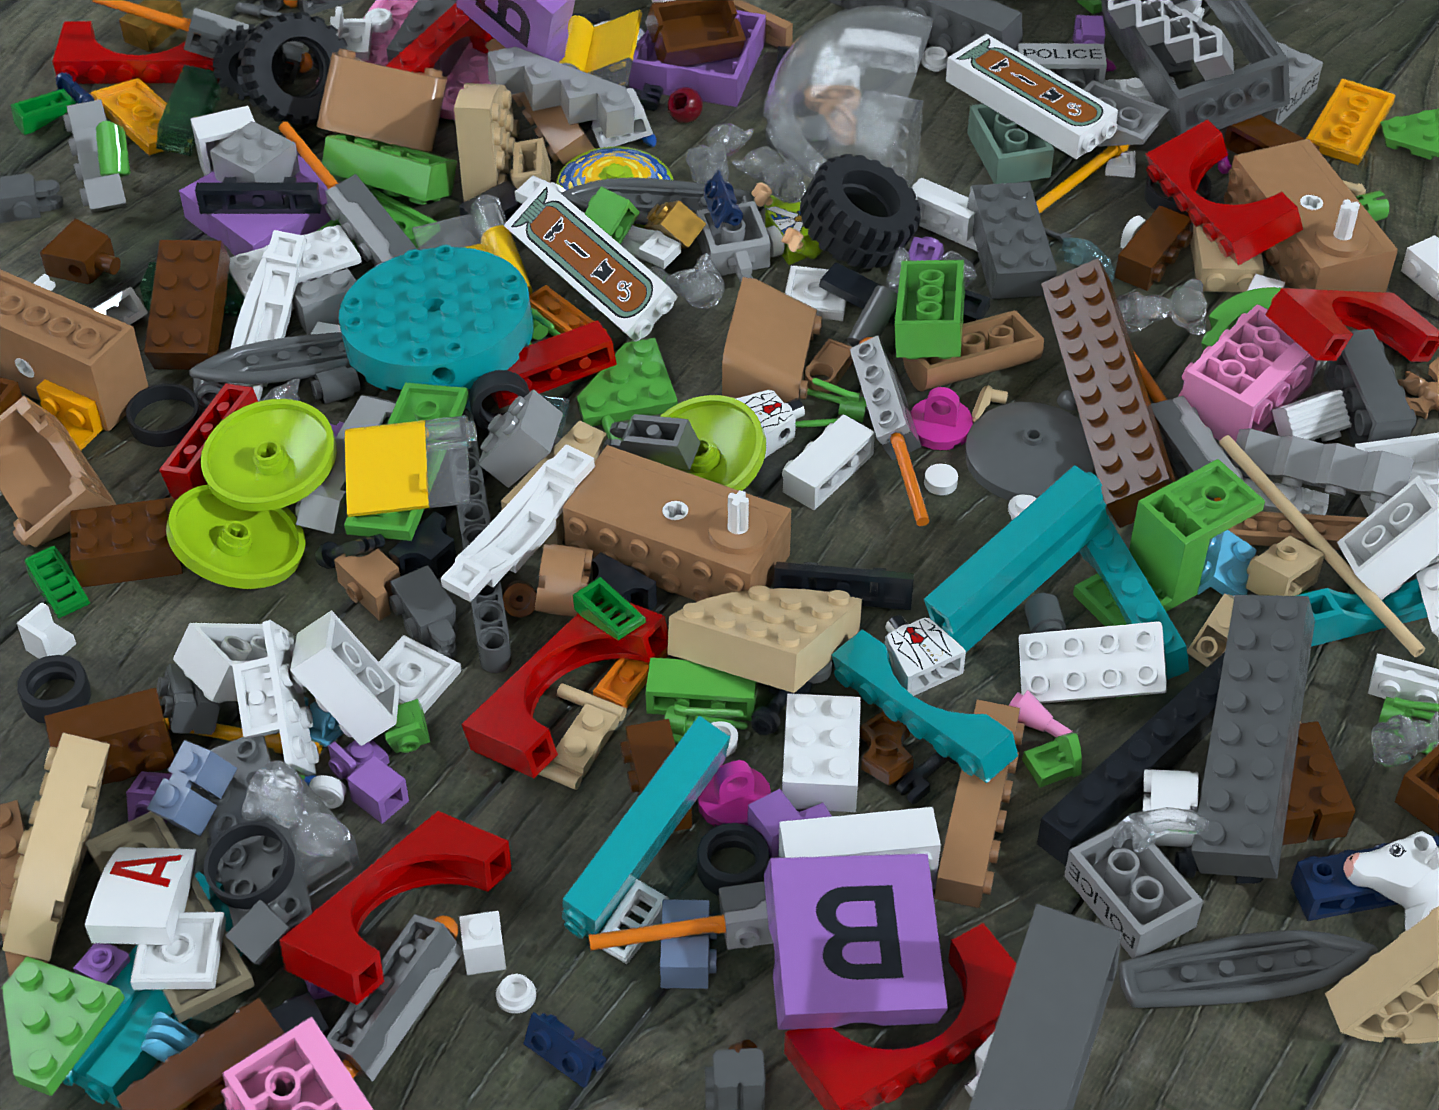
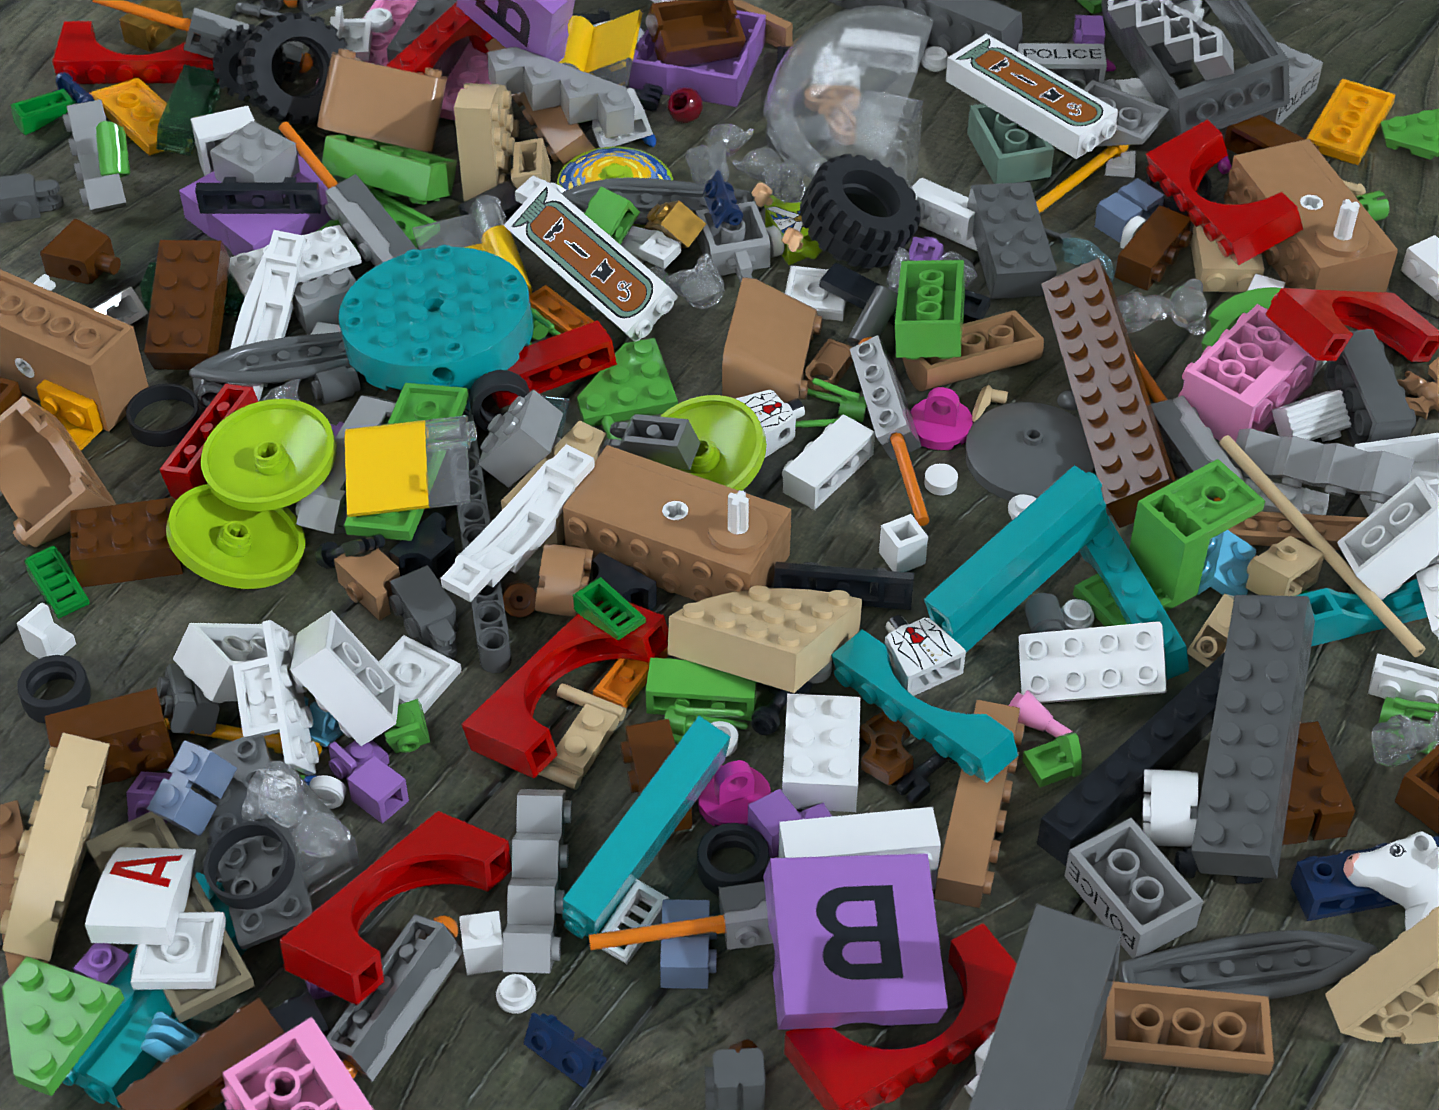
dark grey brick [225,900,292,966] -> none
clear piece [1112,807,1209,853] -> none
none -> light grey brick [502,789,572,973]
none -> white brick [879,514,928,572]
none -> white plate [1061,599,1094,630]
none -> sand blue piece [1095,178,1165,243]
none -> medium nougat brick [1101,982,1274,1076]

